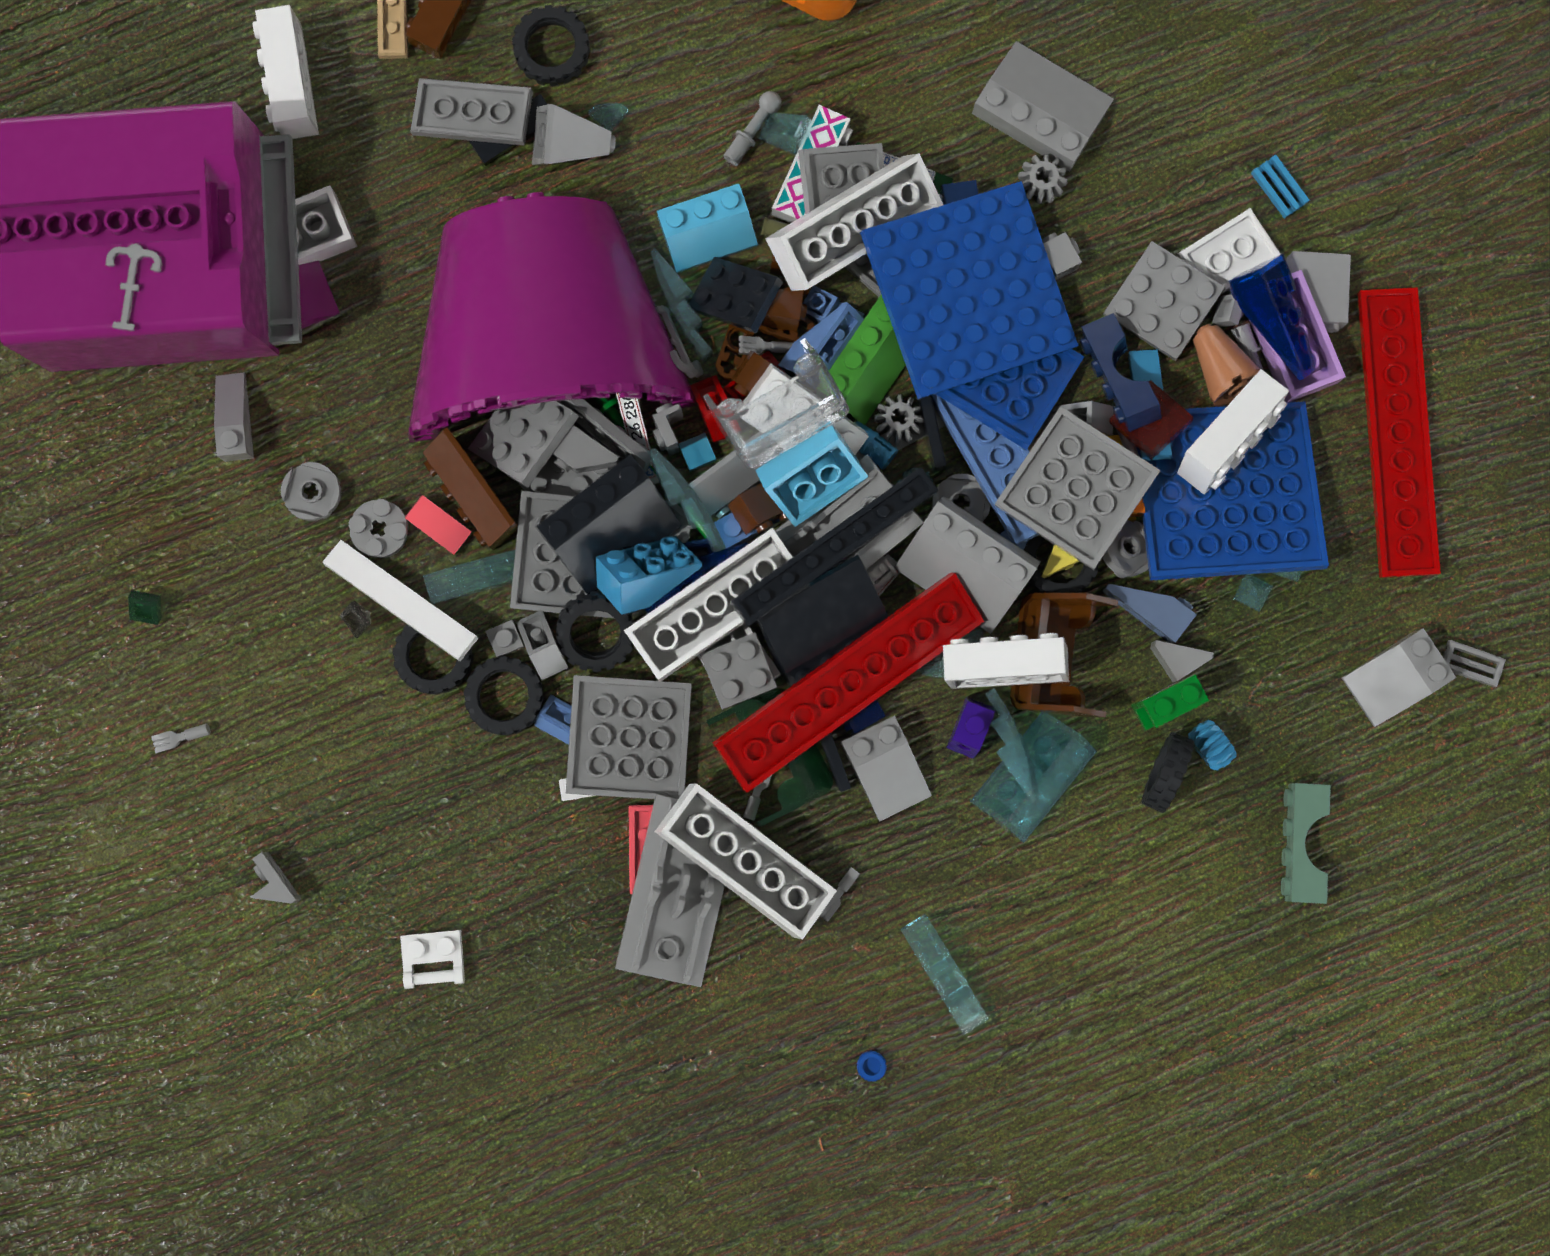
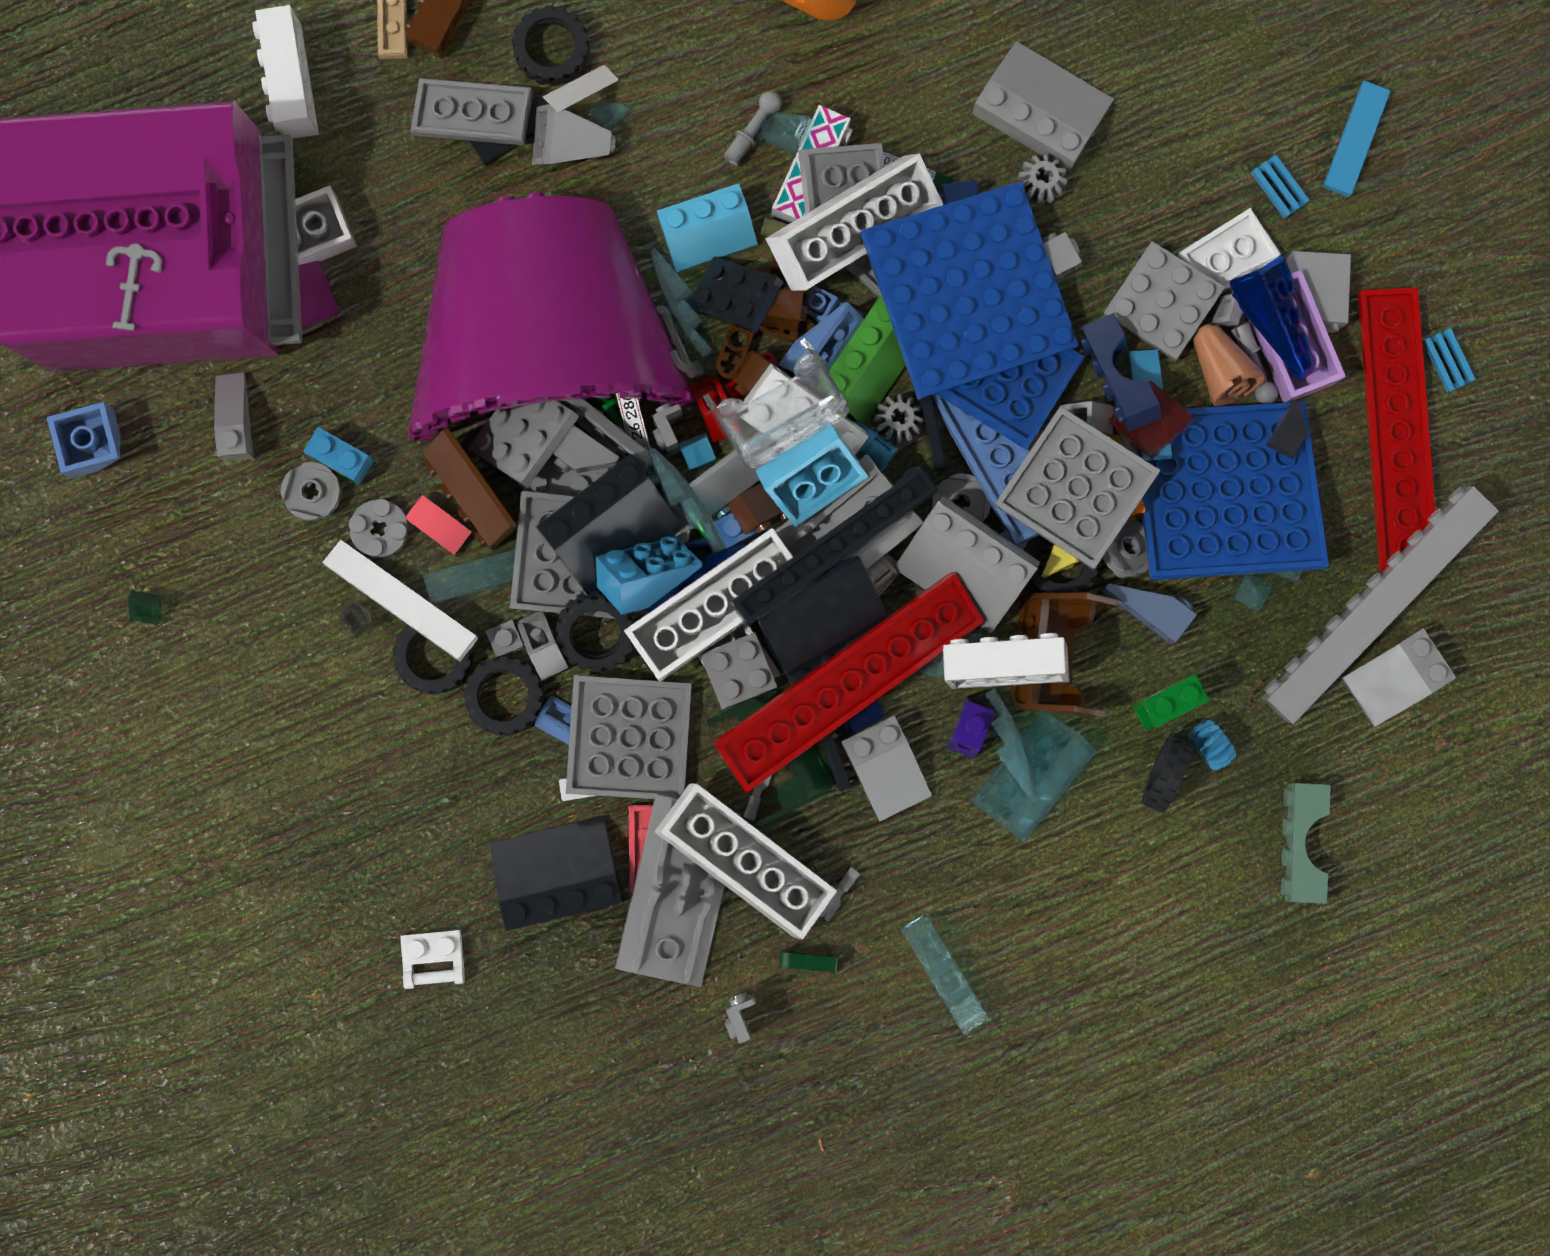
light grey piece [151,723,211,754] -> none
light grey slope [250,852,302,904] -> none
light grey piece [739,335,794,355] -> none
blue tile [857,1050,887,1081] -> none
light grey slope [1150,640,1214,683] -> none
white brick [1177,369,1289,495] -> none
light grey tile [1442,640,1506,687] -> none
none -> medium blue slope [47,402,121,479]
none -> dark azure brick [303,427,374,486]
none -> black slope [489,816,624,931]
none -> white sticker [543,65,618,112]
none -> light grey bracket [725,992,756,1044]
none -> dark green piece [778,951,839,973]
none -> light grey brick [1261,486,1499,724]
none -> clear smoke tile [1266,399,1308,459]
none -> dark azure tile [1322,81,1391,197]
none -> dark azure tile [1422,328,1476,393]

